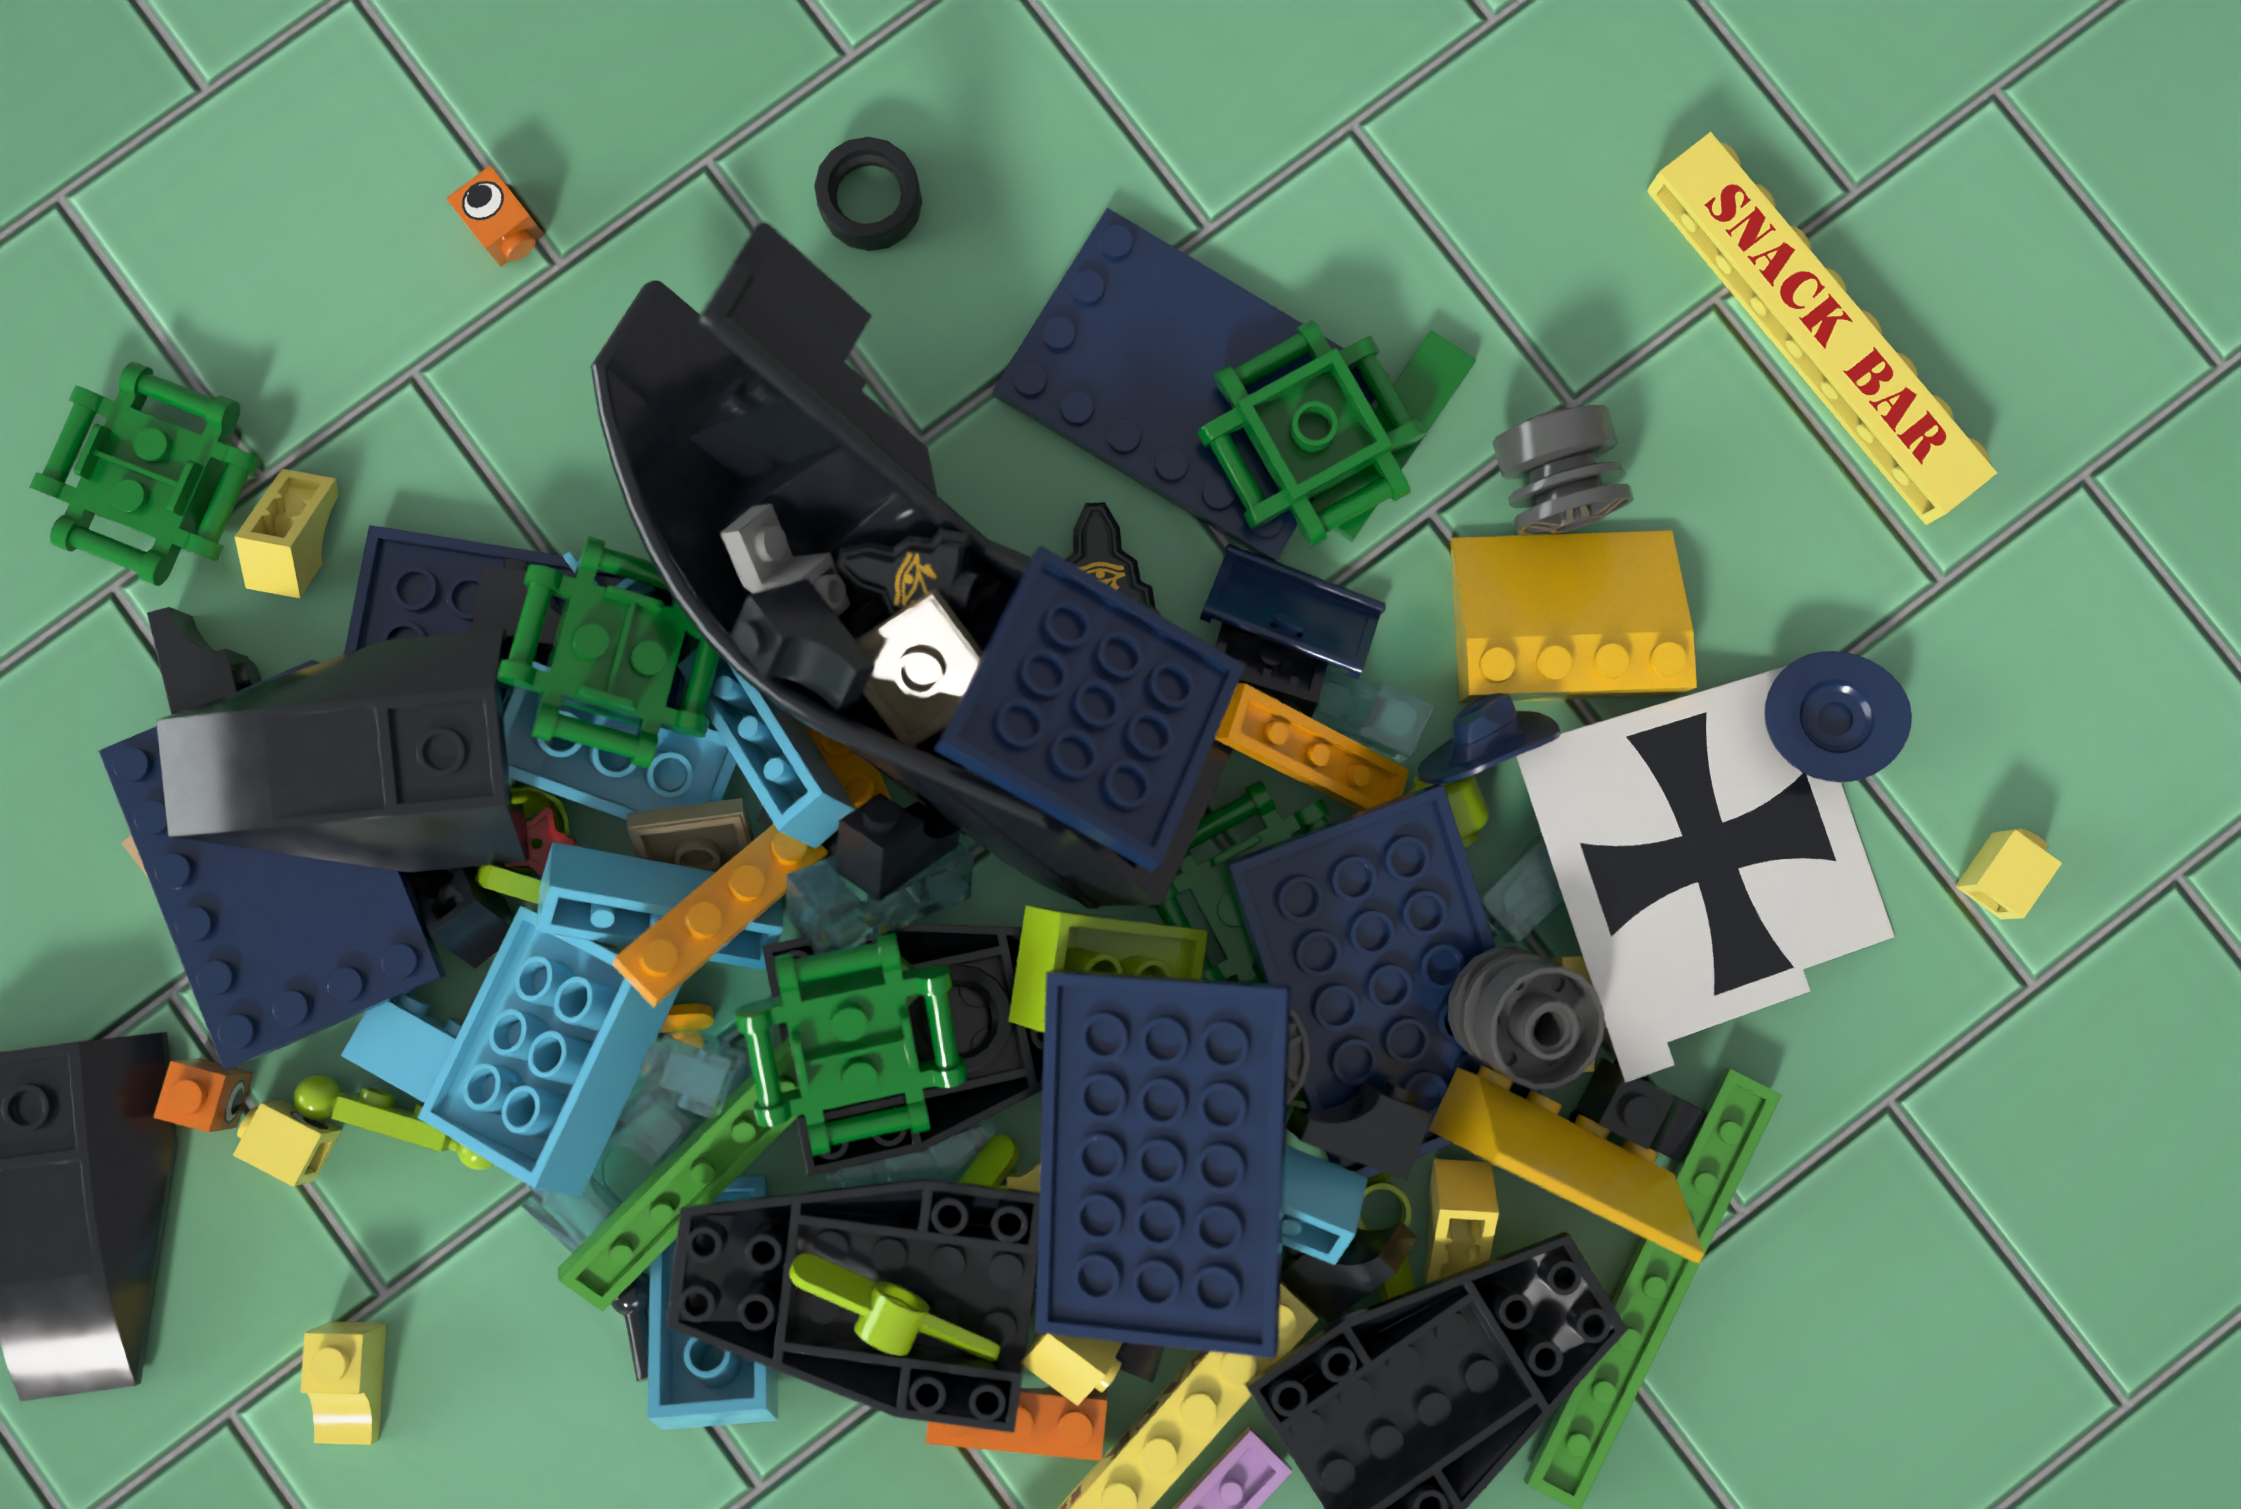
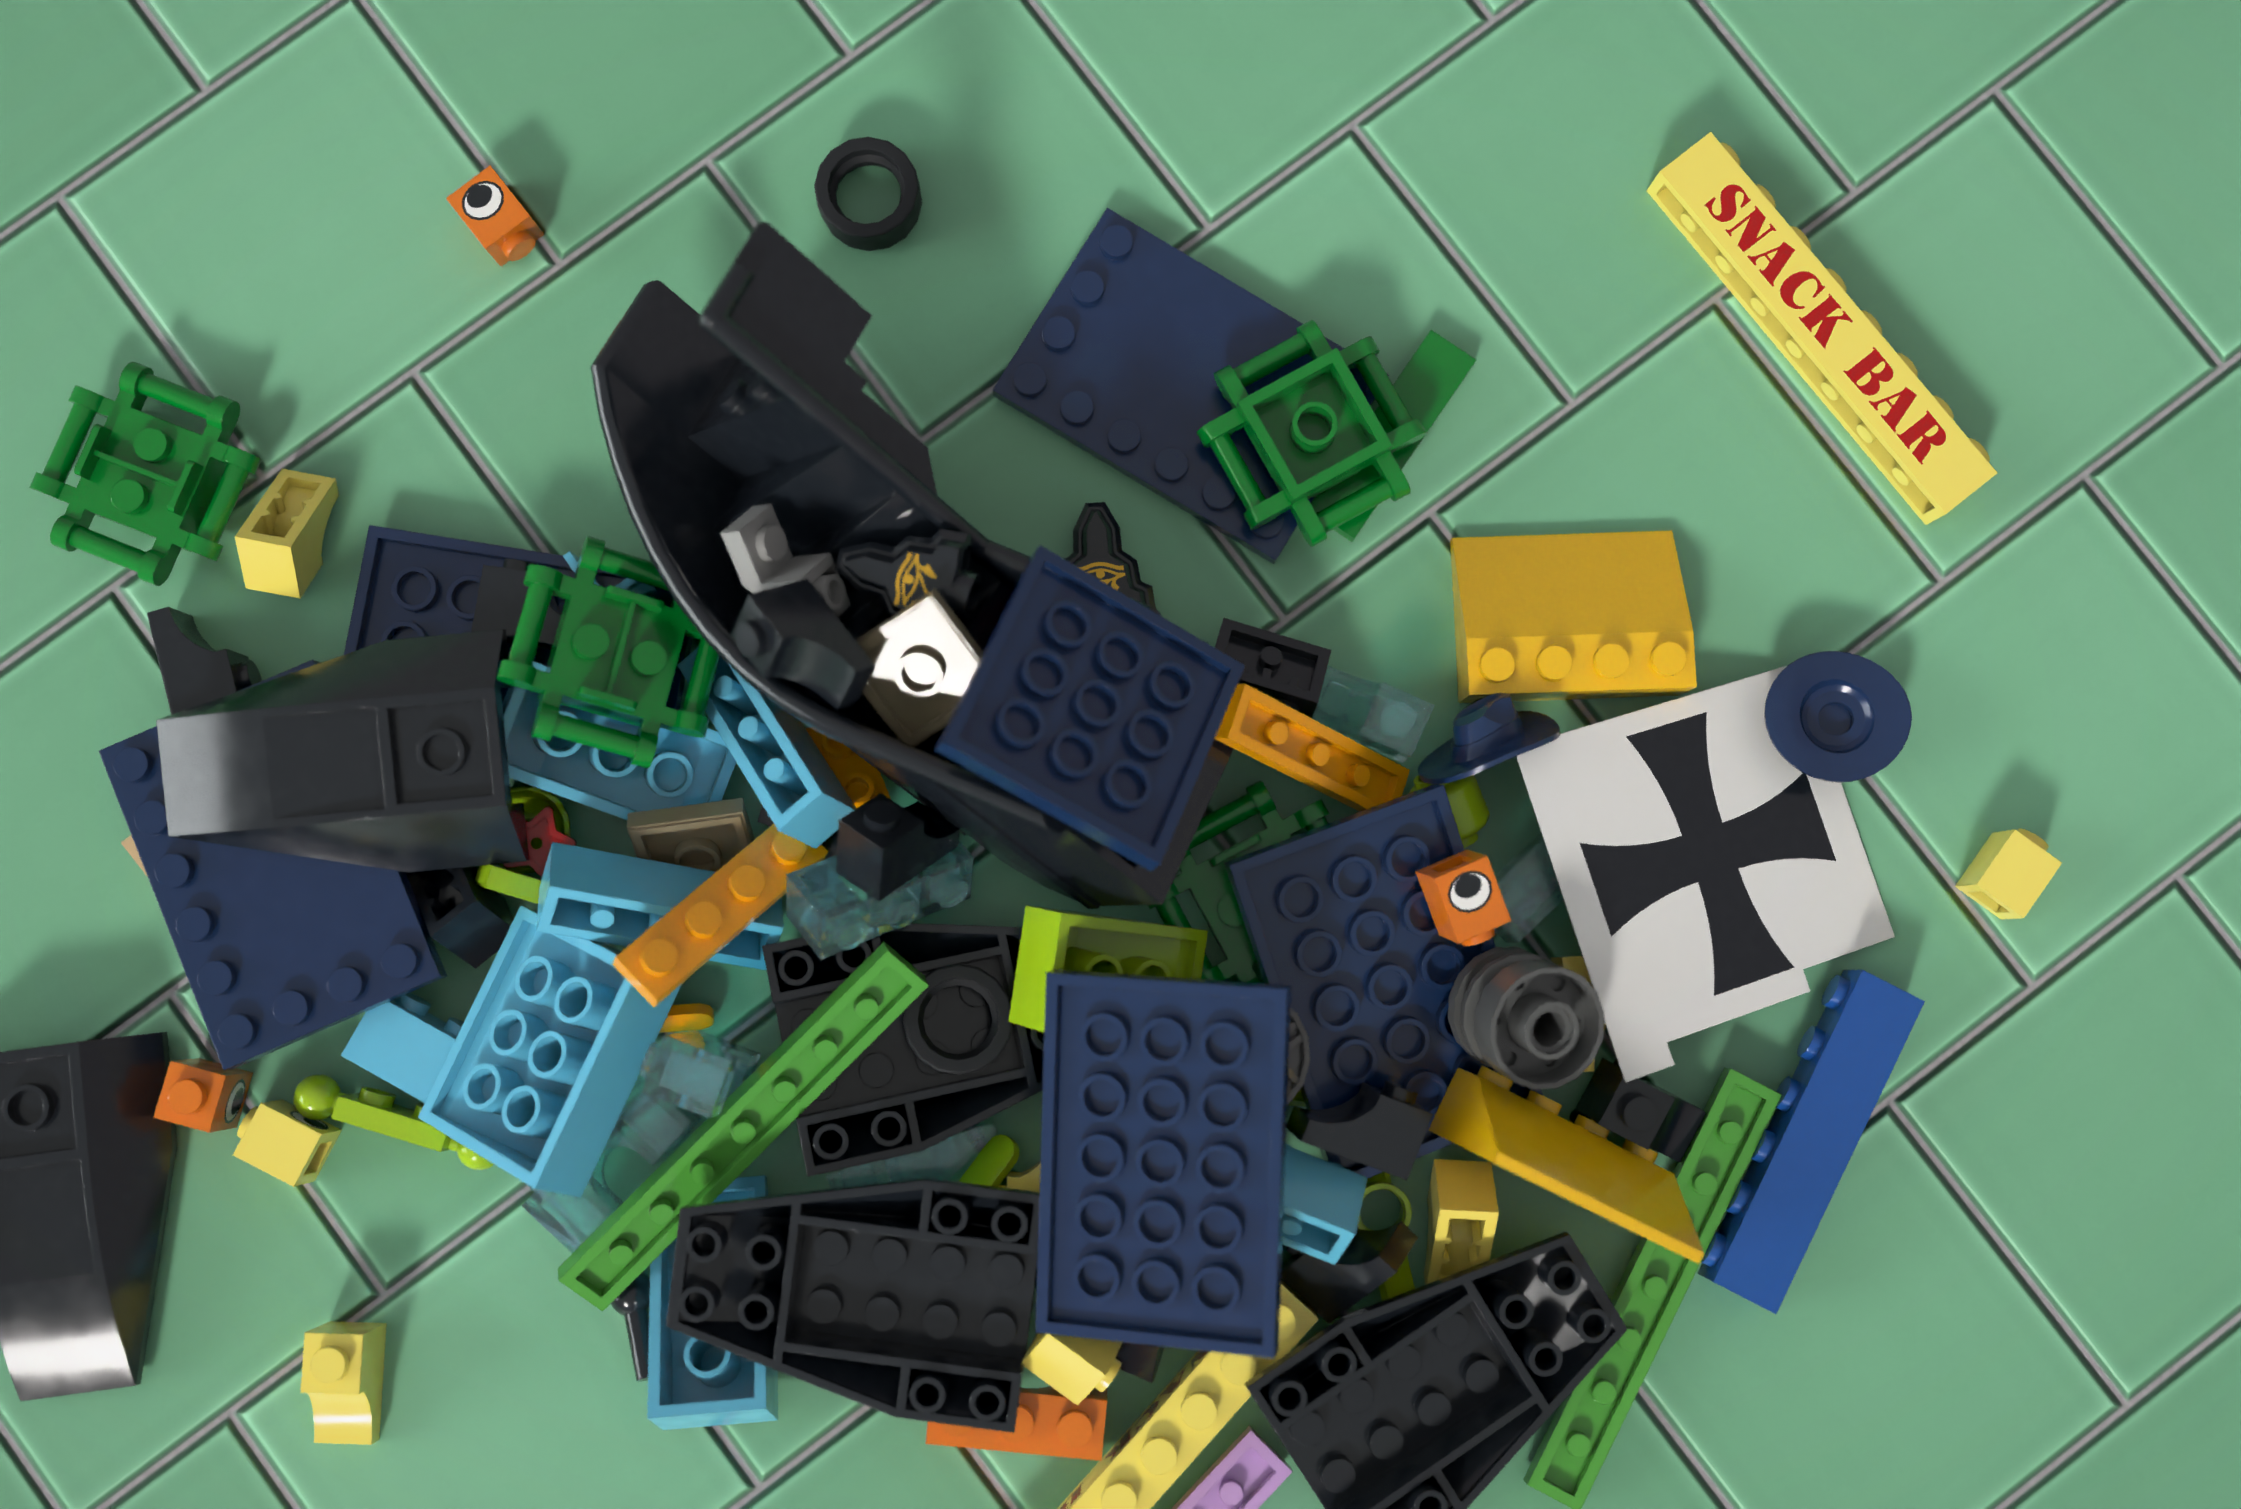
green brick [734,933,968,1156] -> none
lime piece [789,1253,1001,1361] -> none
dark blue door [1200,544,1386,680] -> none
dark grey wheel [1492,405,1634,535] -> none
none -> orange brick [1415,849,1511,946]
none -> blue brick [1698,970,1925,1314]

